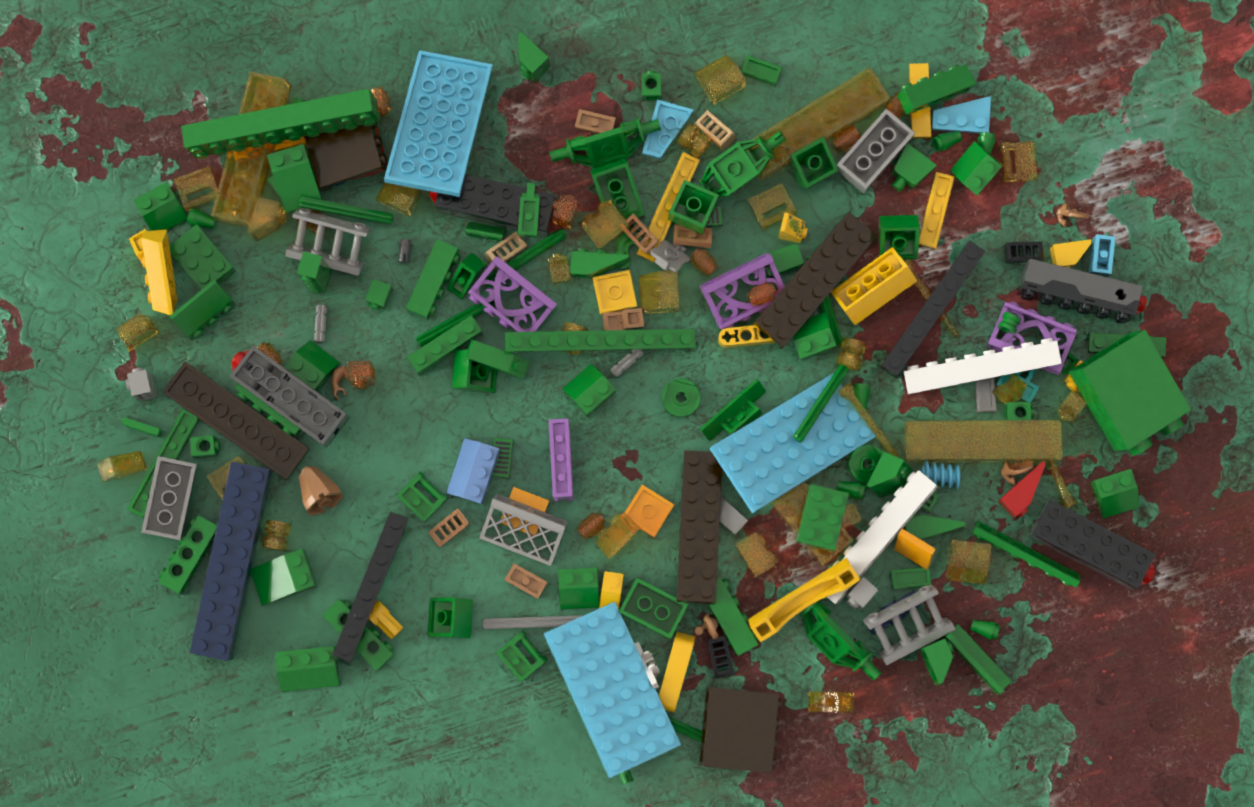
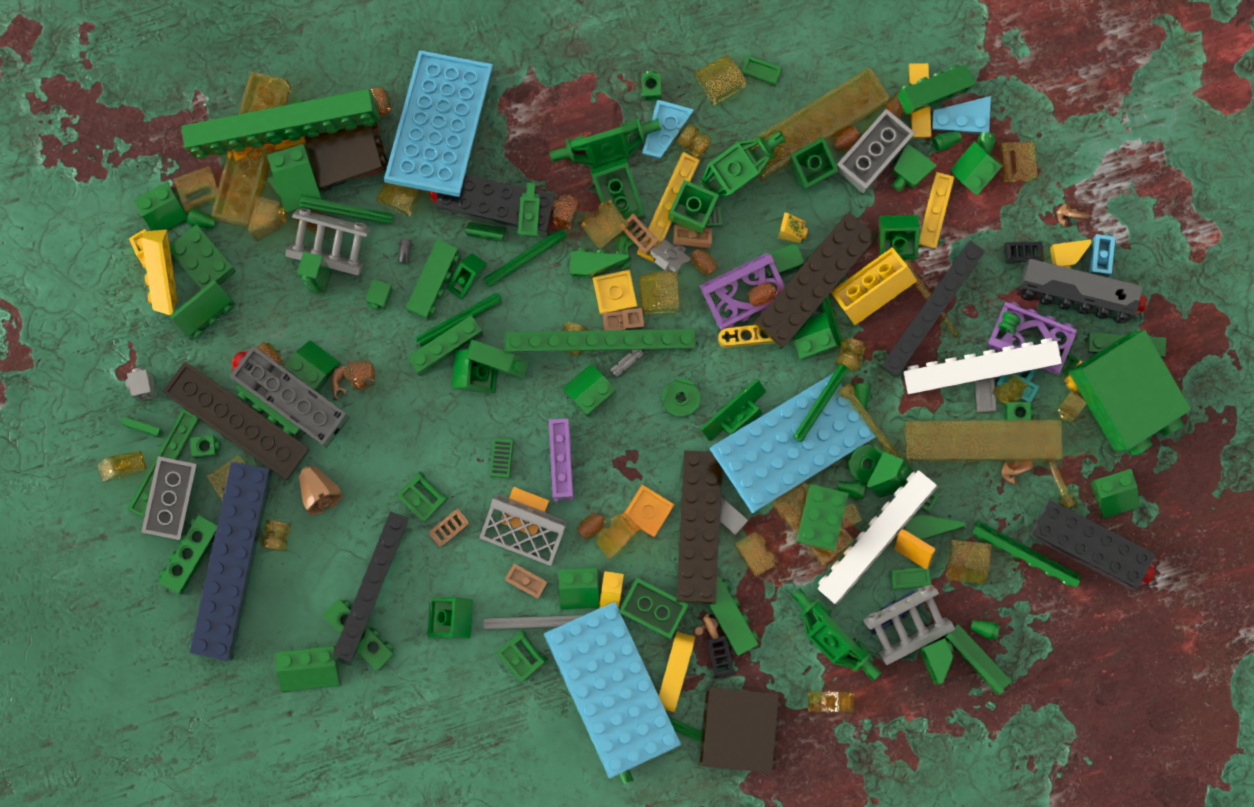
clear yellow torso [117,314,159,351] -> none
green slope [251,549,317,606] -> none
light grey axle [314,305,327,342] -> none
yellow piece [369,600,404,639] -> none
medium blue slope [446,438,501,505] -> none
medium lavender fence [467,256,557,332] -> none
tan slope [485,232,528,270] -> none
green slope [519,32,550,83] -> none
clear yellow bracket [548,253,571,284] -> none
medium nougat plate [575,109,616,134] -> none
white piece [635,642,660,689] -> none
tan slope [694,110,736,151] -> none
clear yellow plate [748,183,797,230] -> none
yellow arch [748,557,860,642] -> none
light grey brick [845,577,878,609] -> none
medium azure piece [920,461,961,490] -> none
red slope [998,461,1045,518] -> none

